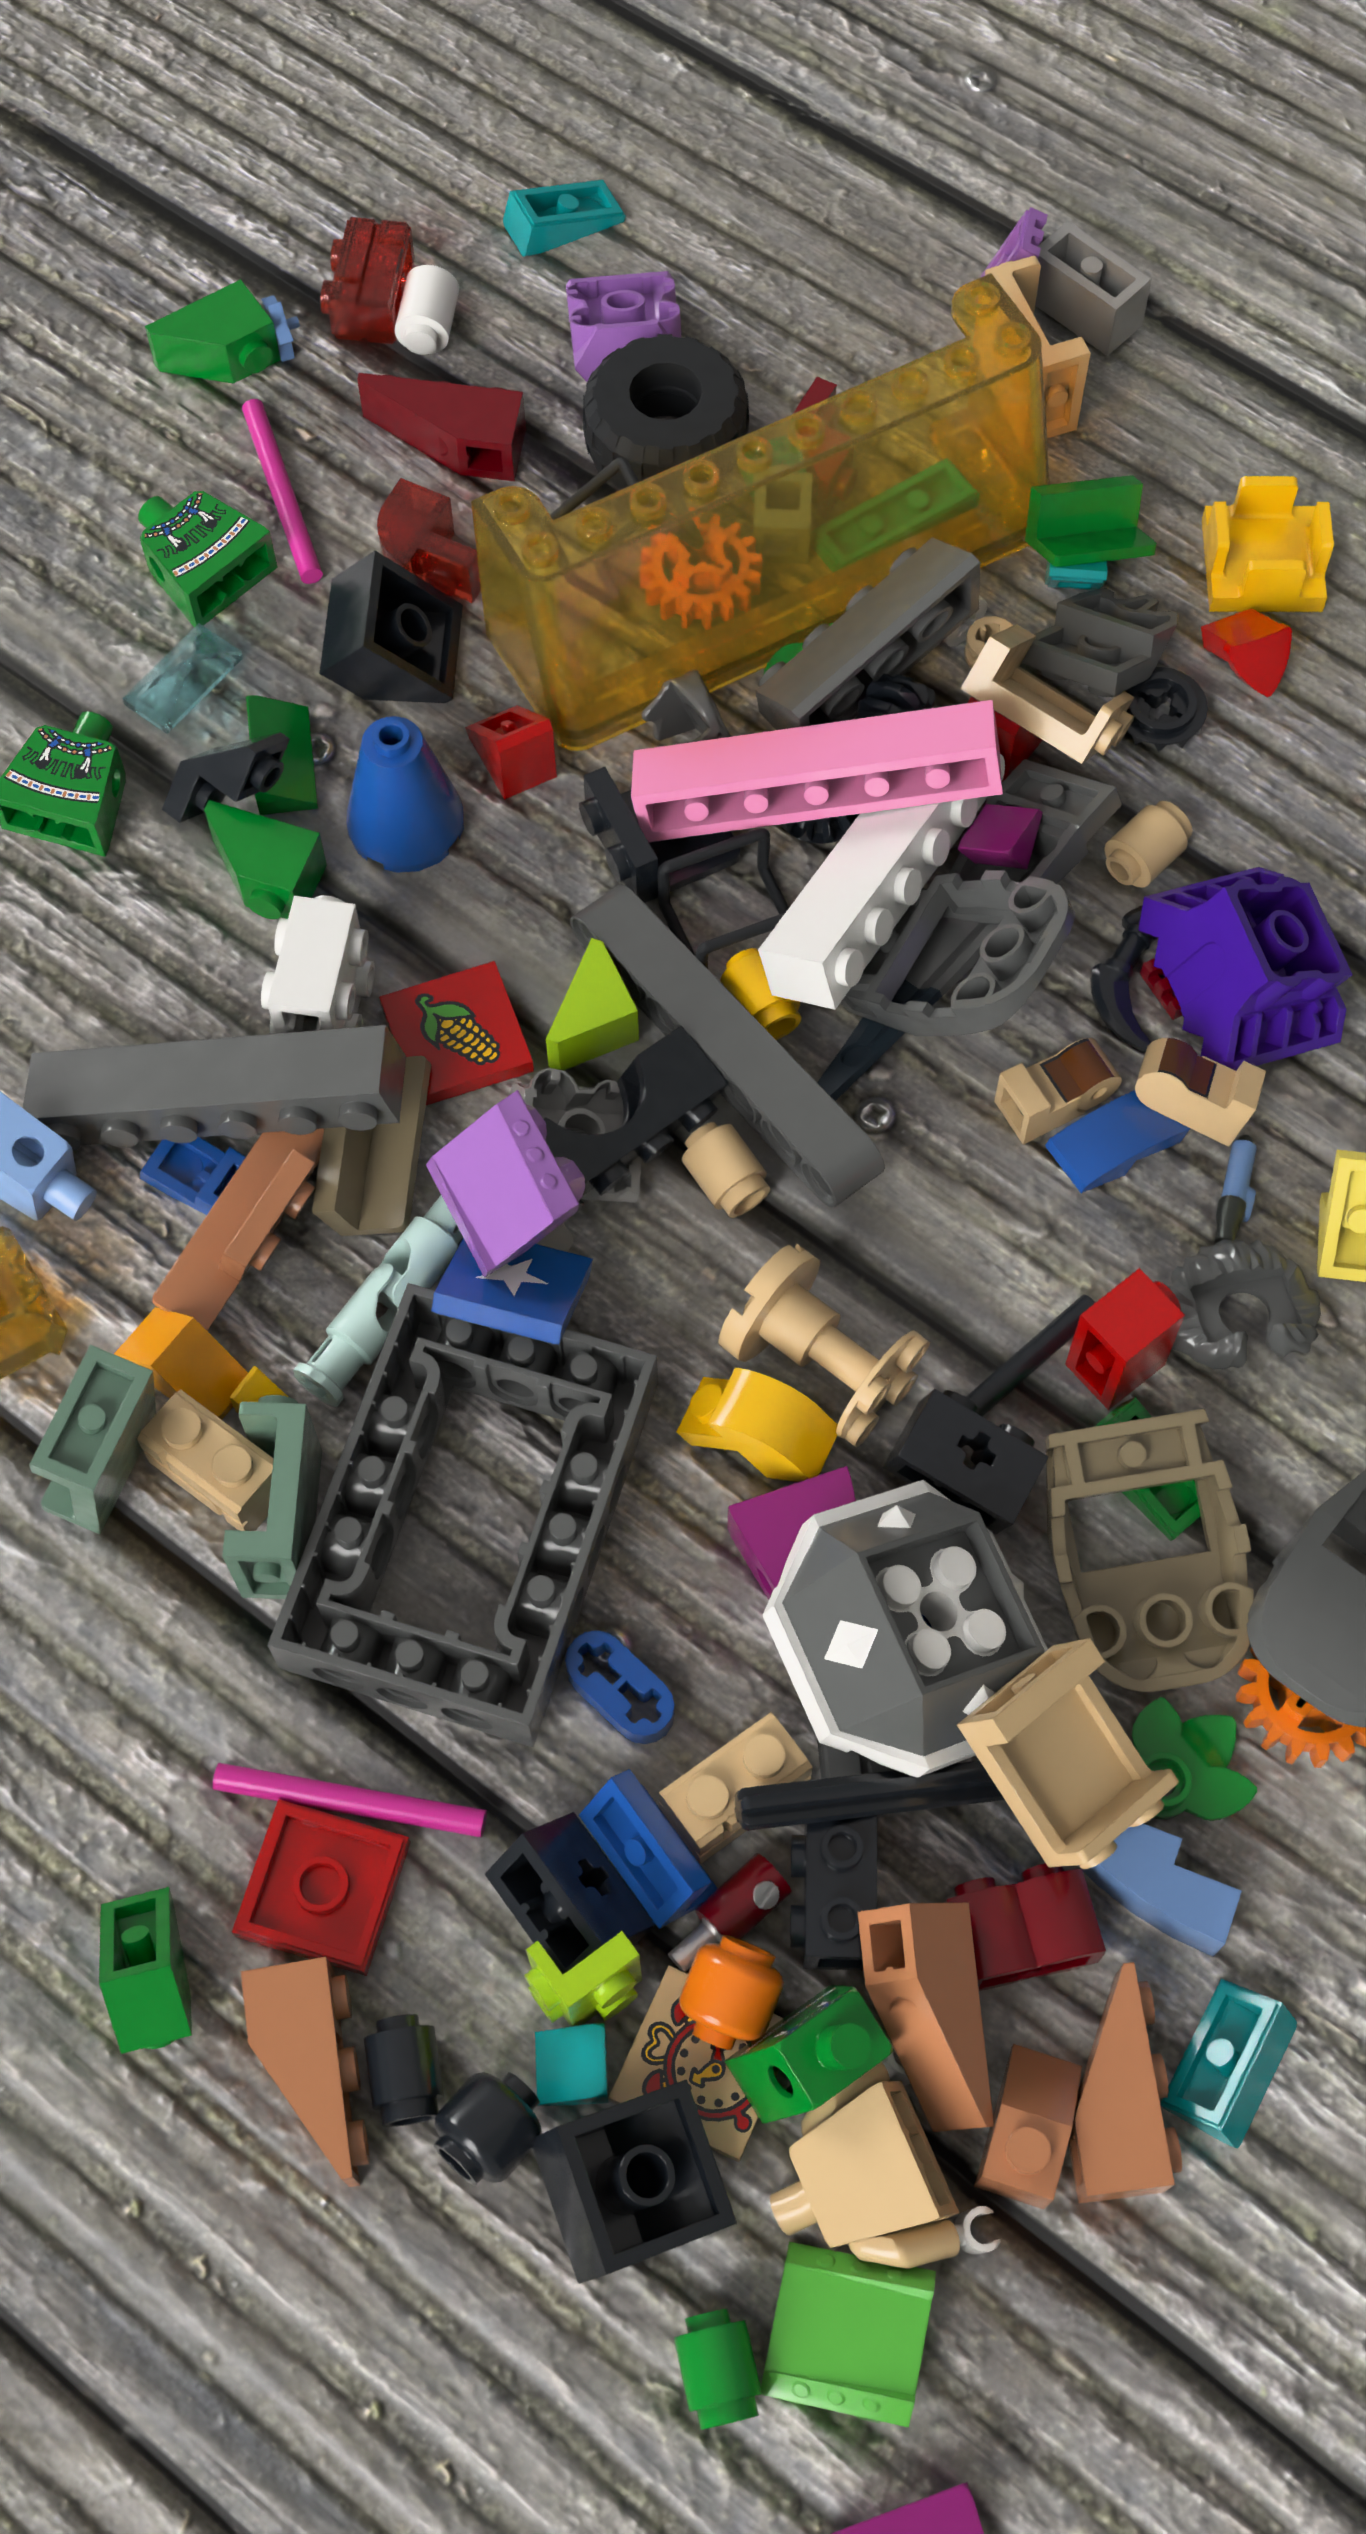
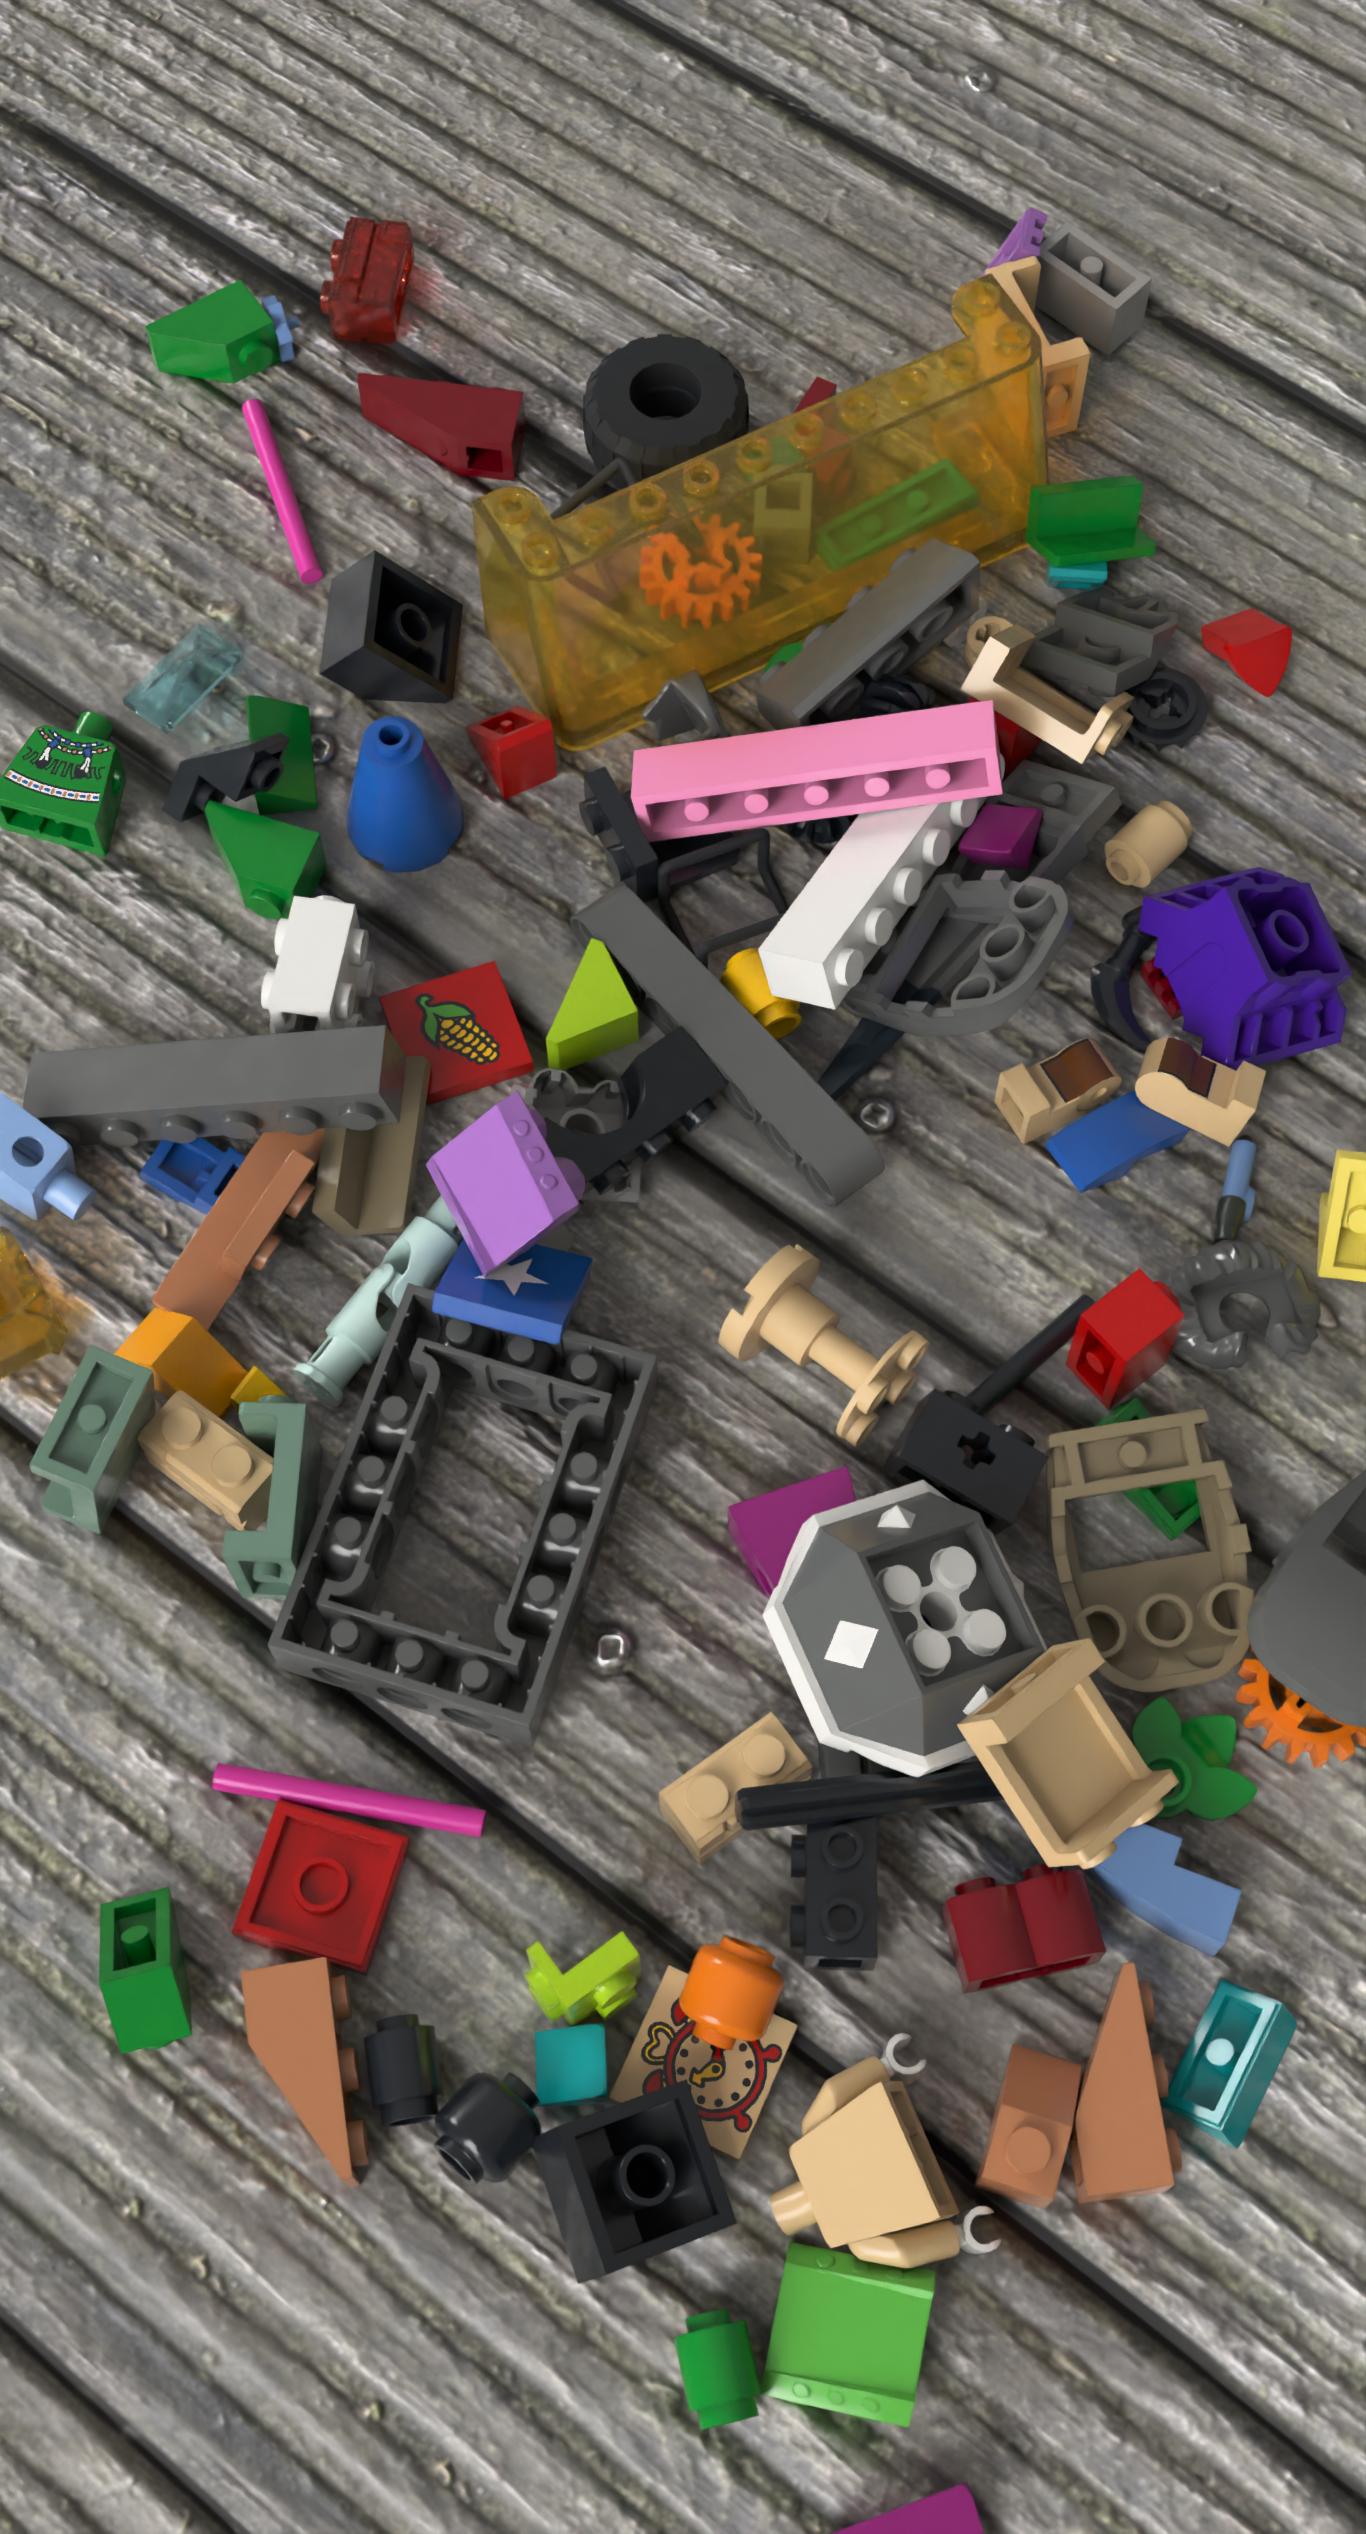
green torso [138,491,278,630] -> none
clear red brick [377,478,483,604] -> none
white brick [395,265,459,355] -> none
black brick [485,1812,656,1974] -> none
teal slope [503,180,626,257] -> none
blue beam [565,1630,675,1744] -> none
medium lavender slope [566,271,681,382] -> none
blue panel [578,1769,717,1929] -> none
dark red piece [668,1853,792,1972] -> none
yellow brick [676,1368,838,1482] -> none
tan brick [681,1122,770,1218] -> none
green torso [724,1985,894,2124] -> none
nougat slope [858,1903,994,2132] -> none
yellow panel [1202,476,1334,612] -> none

